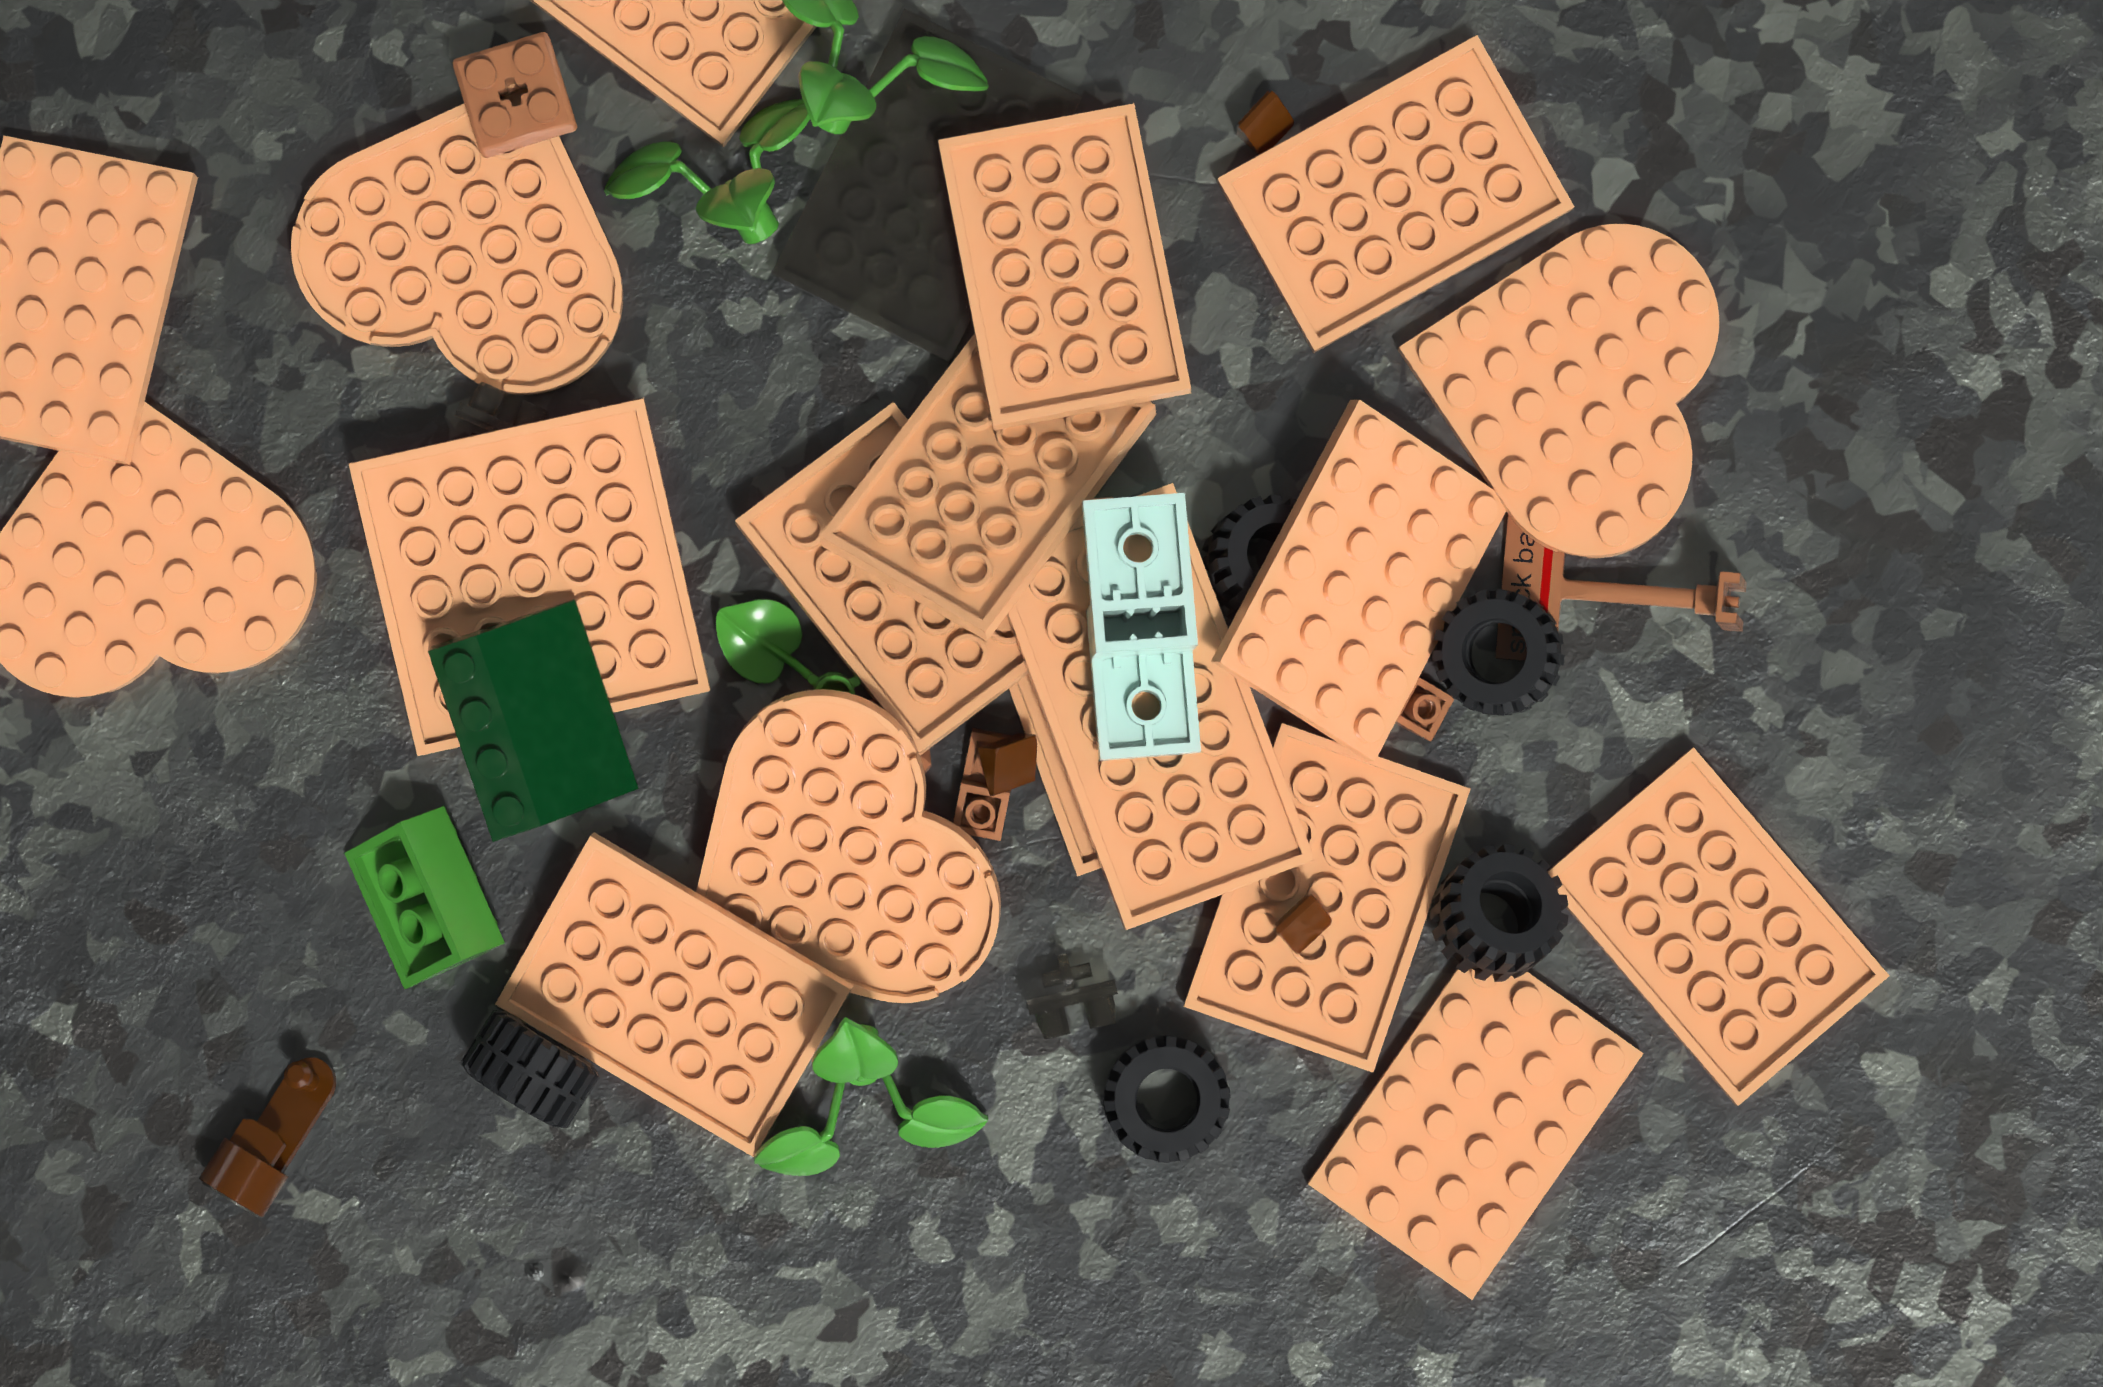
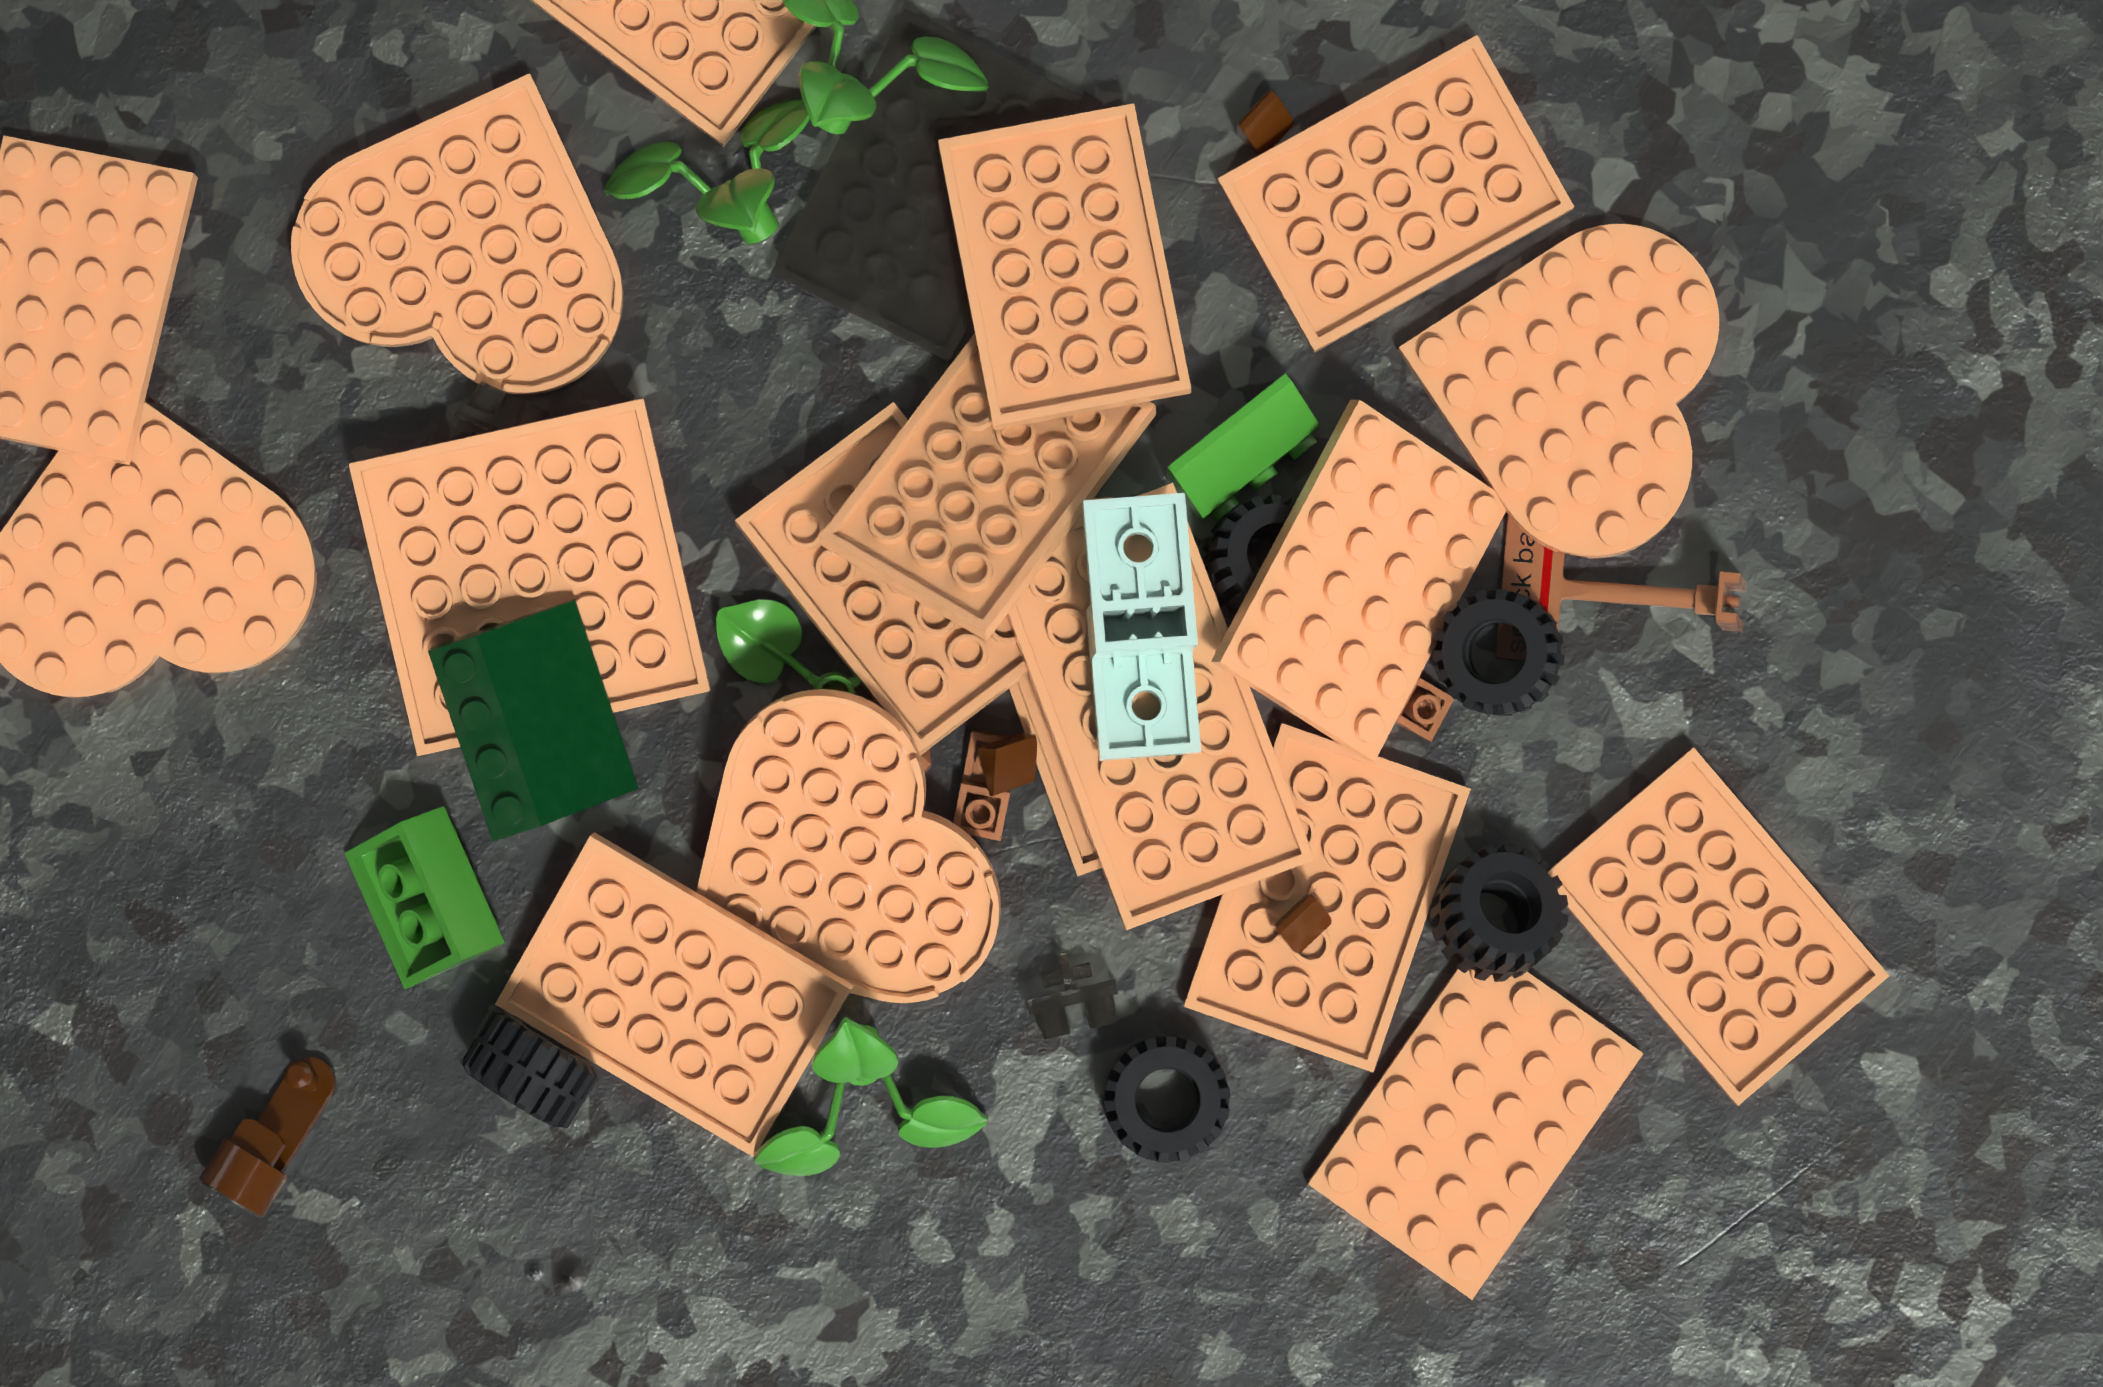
nougat brick [452,32,577,158] -> none
none -> bright green slope [1165,373,1320,523]

